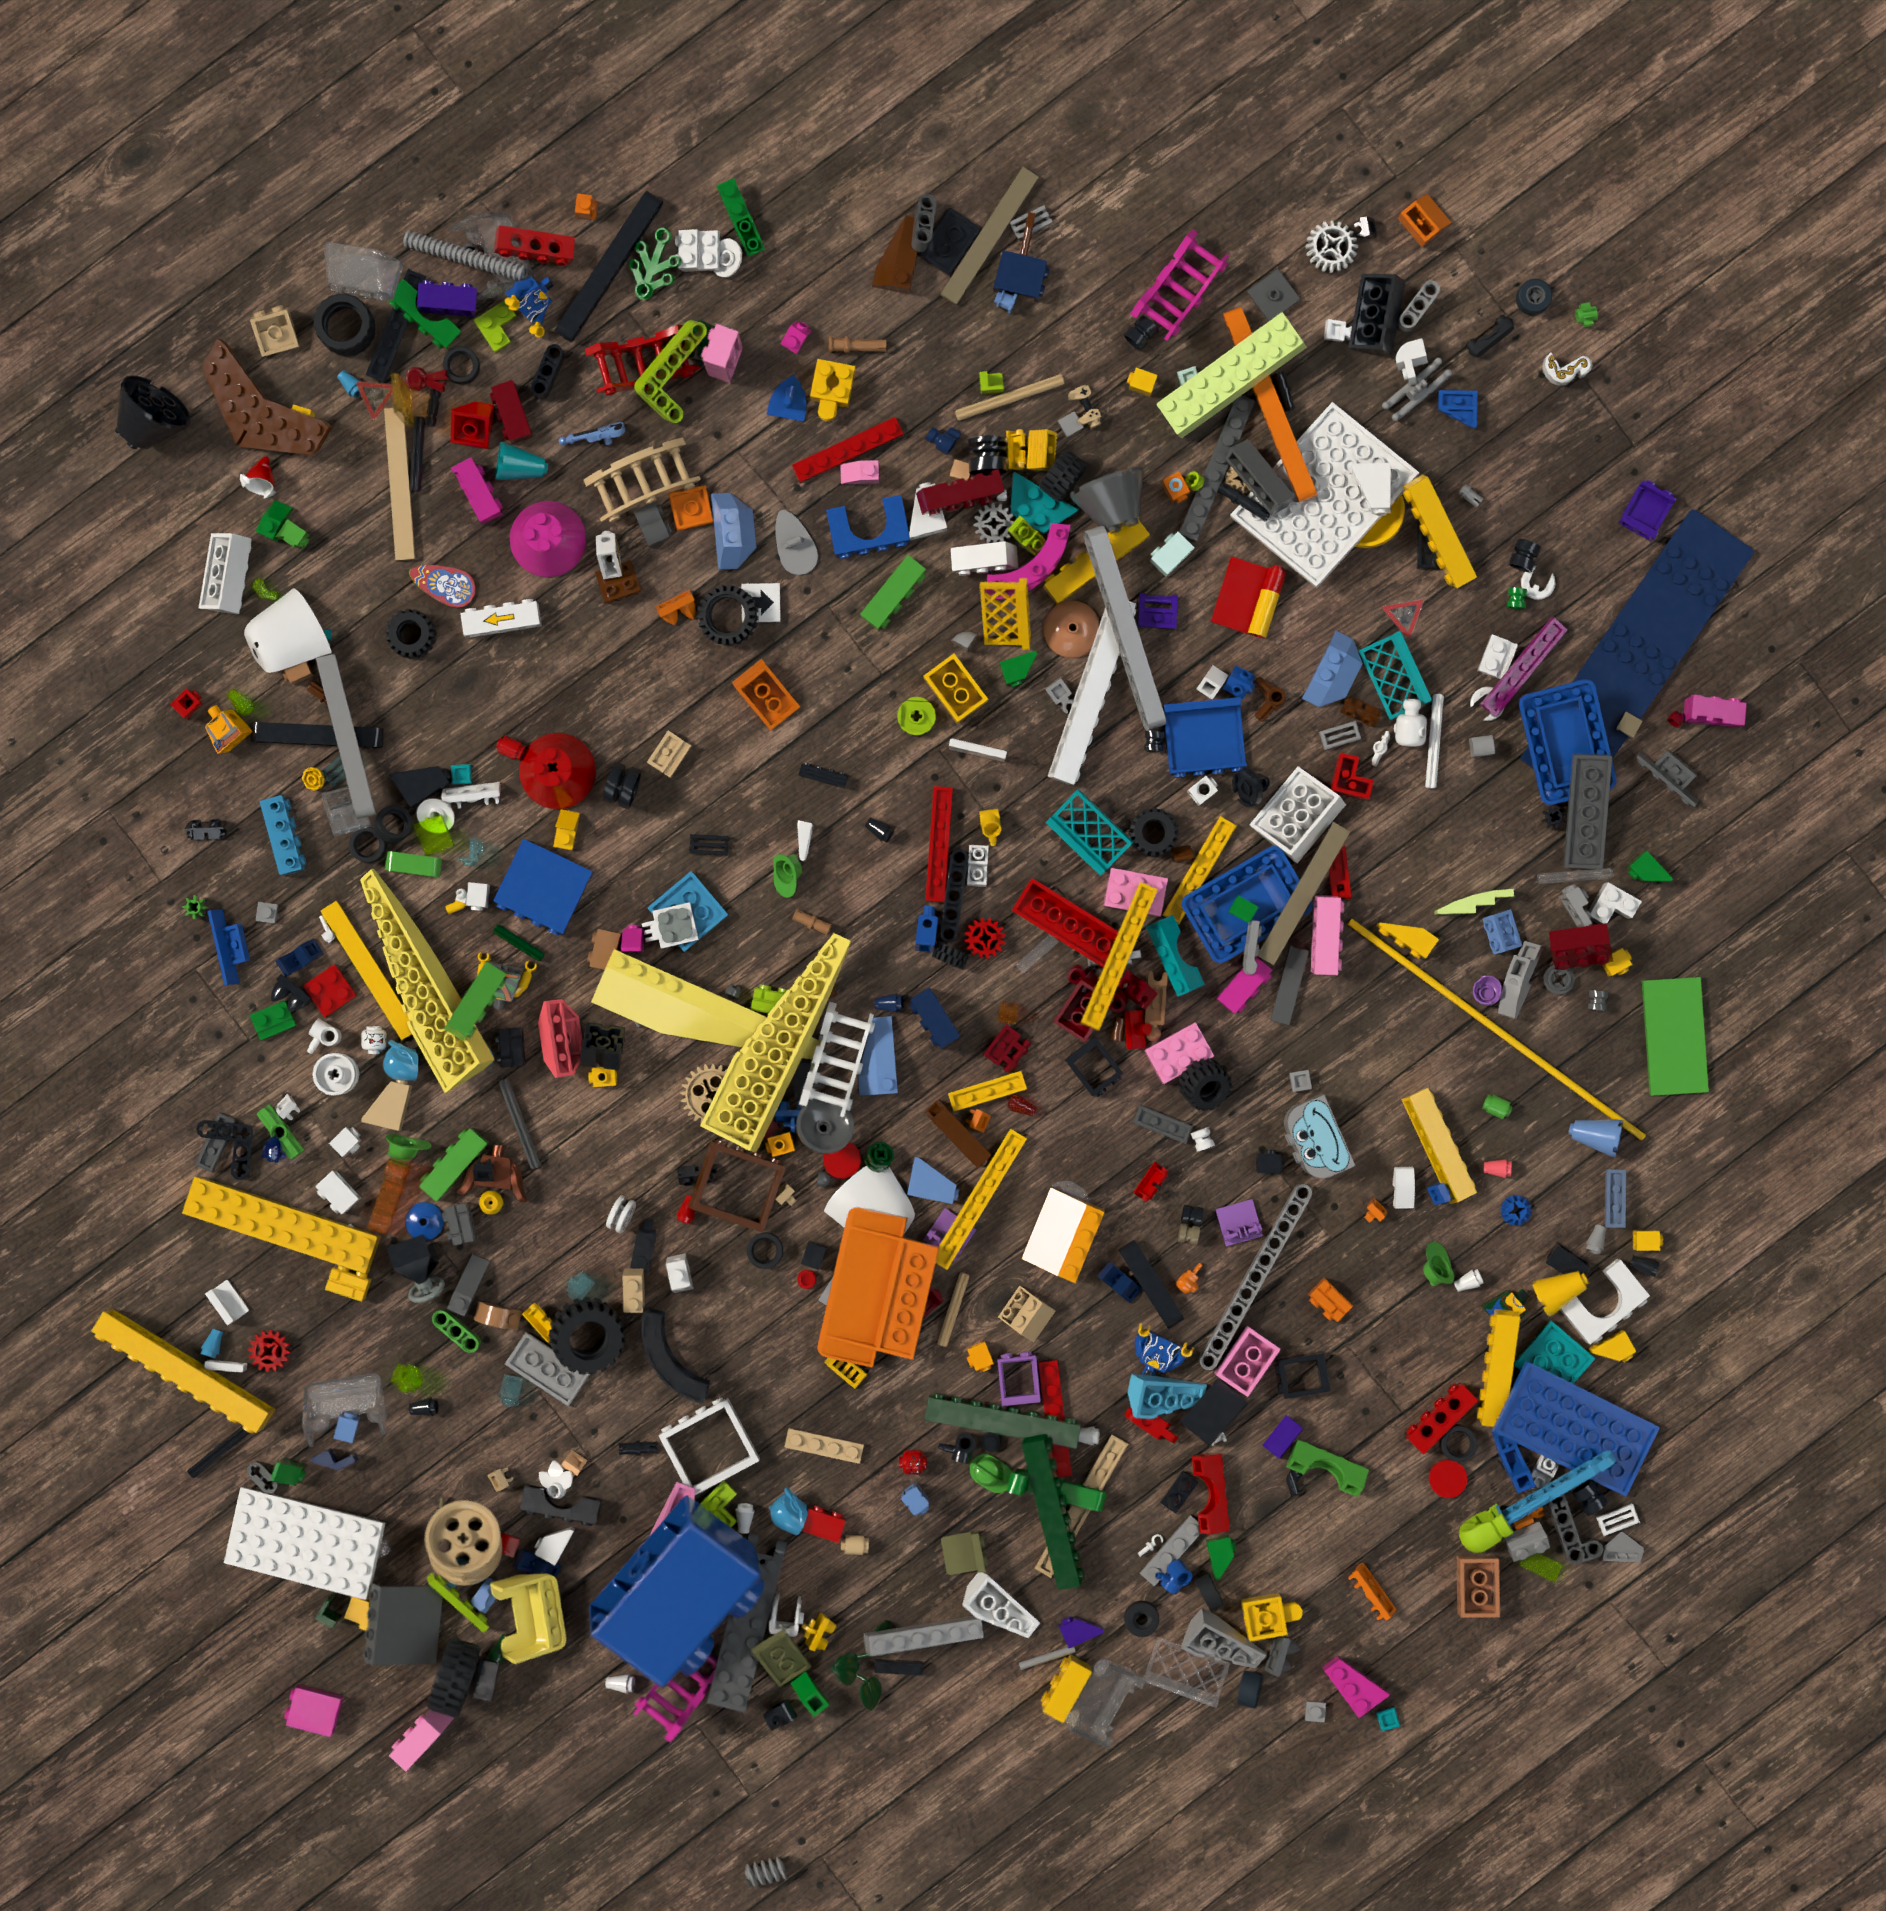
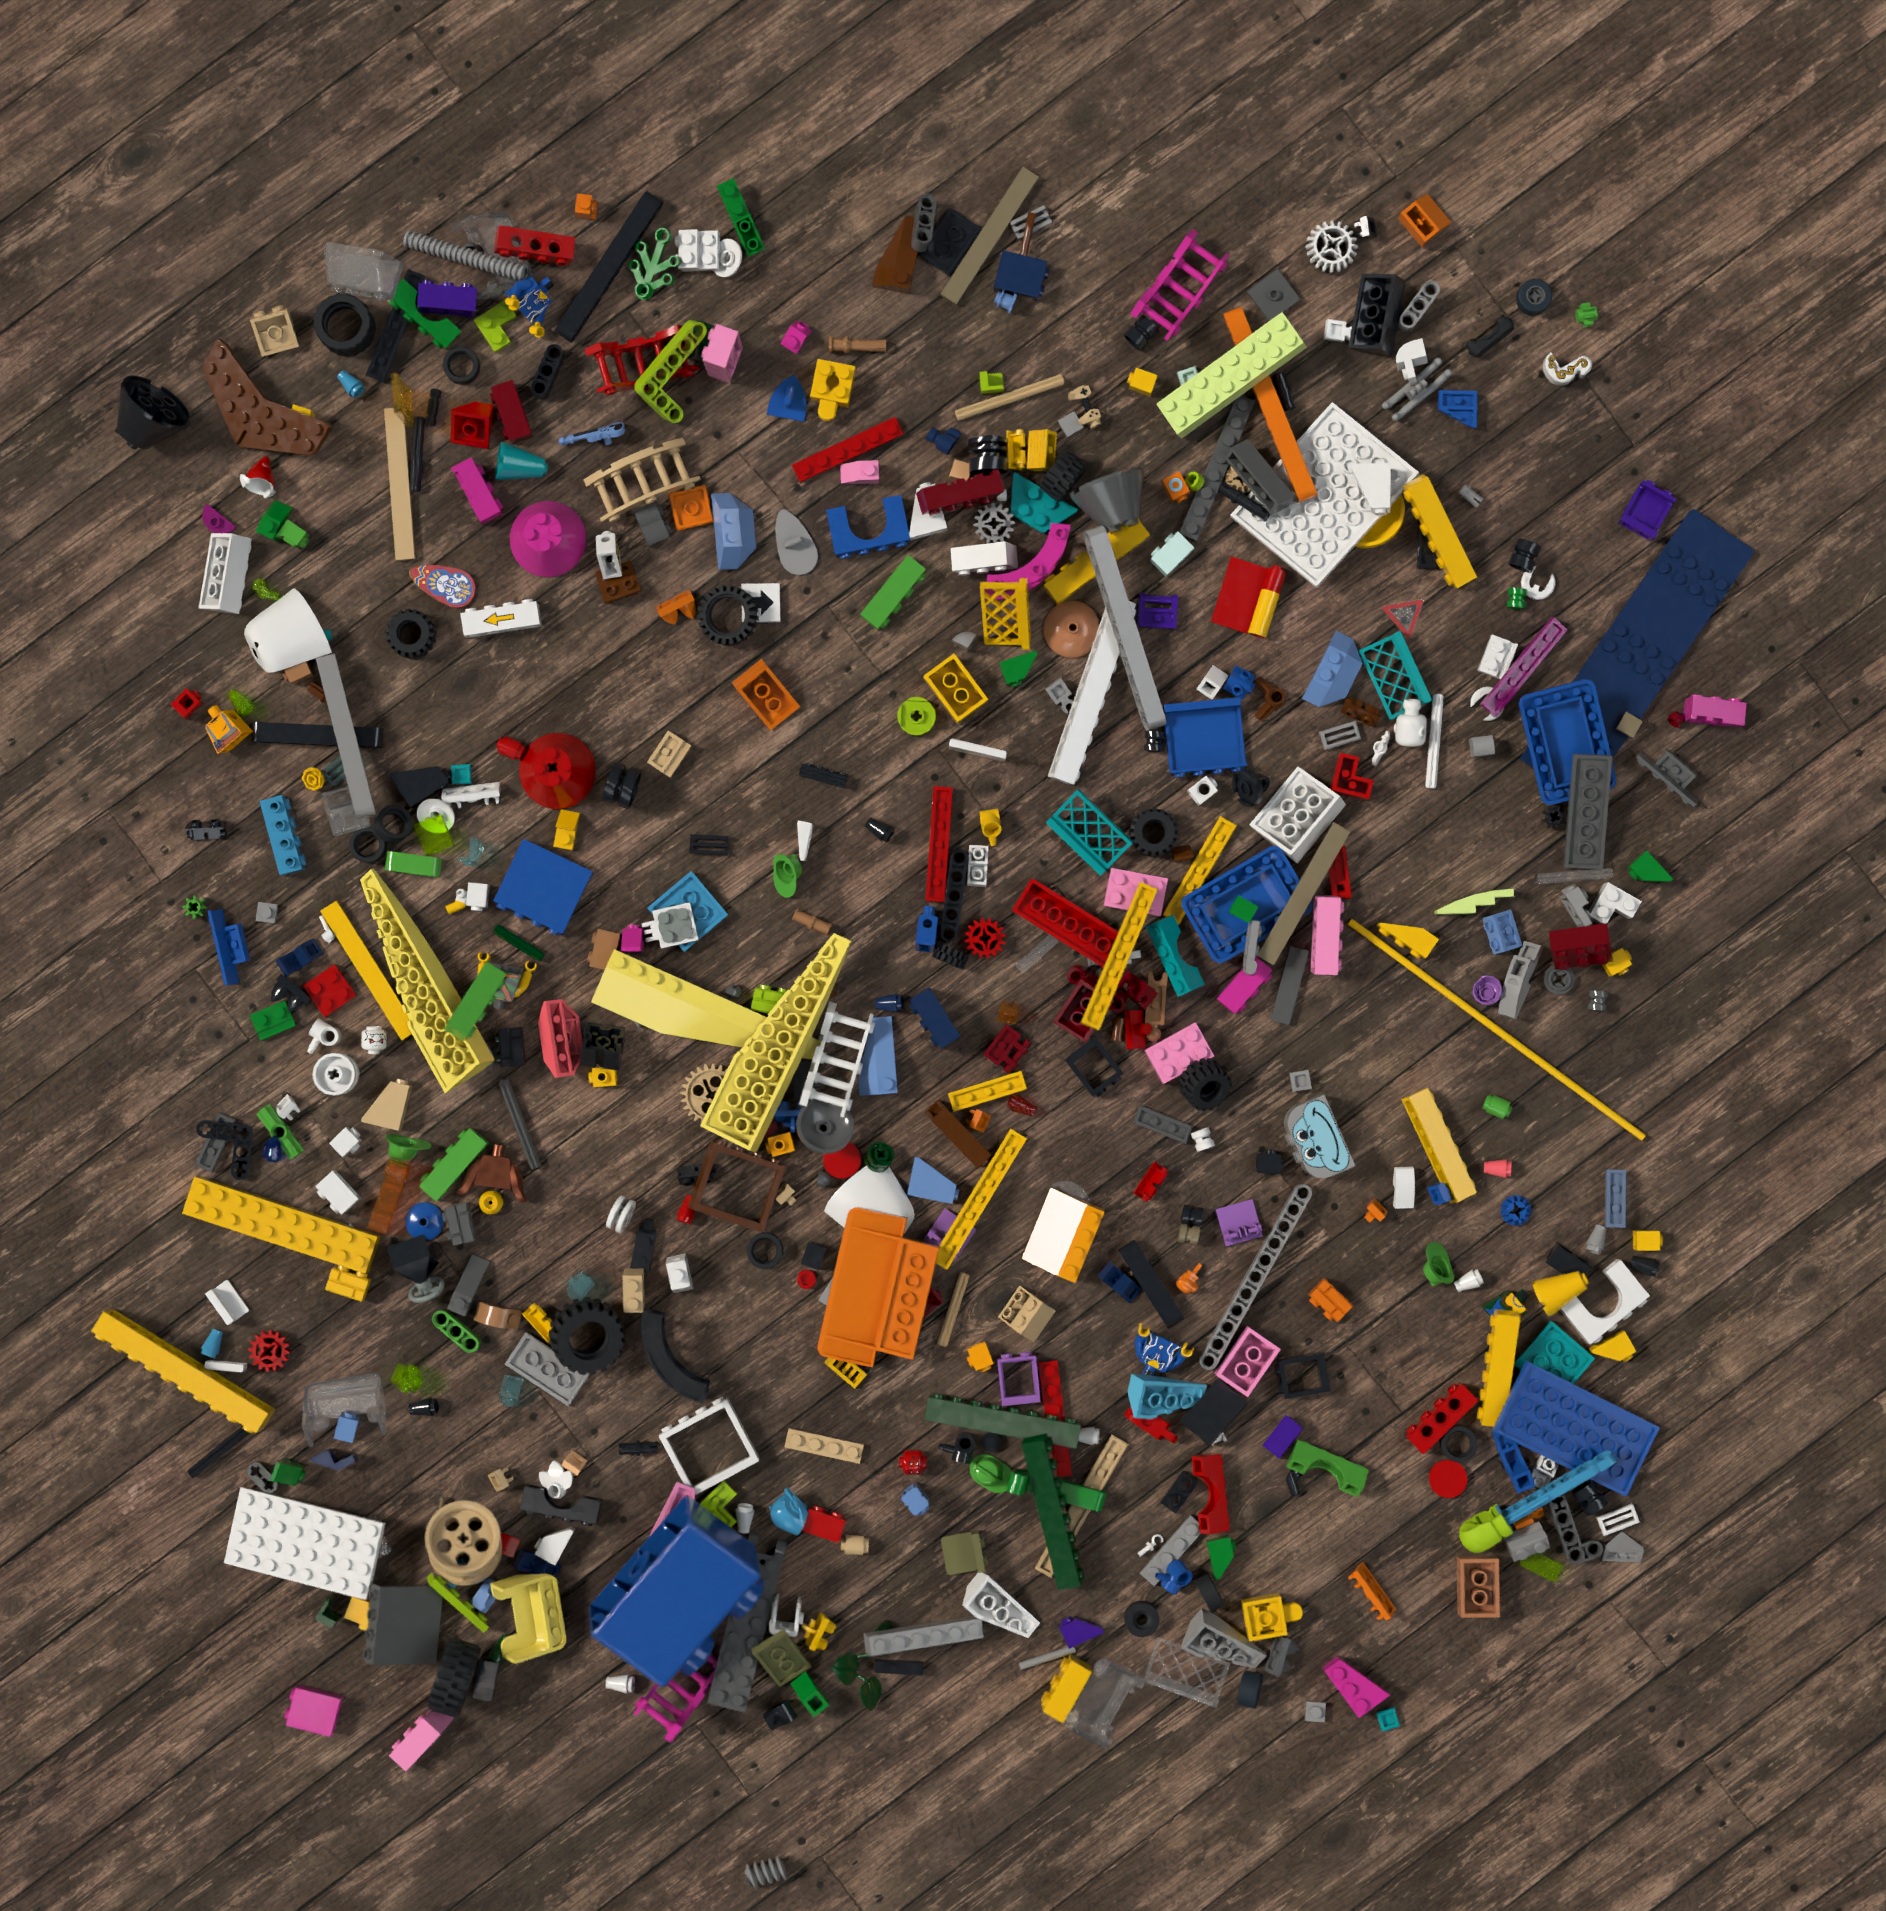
clear piece [356,381,397,420] -> none
dark azure helmet [383,1040,418,1081] -> none
dark red piece [405,367,449,392] -> none
black tile [473,1159,494,1181] -> none
lime slope [1007,516,1046,556] -> none
medium blue cone [1569,1119,1623,1158] -> none
bright green tile [1642,977,1709,1096] -> none
none -> magenta plate [202,503,237,533]

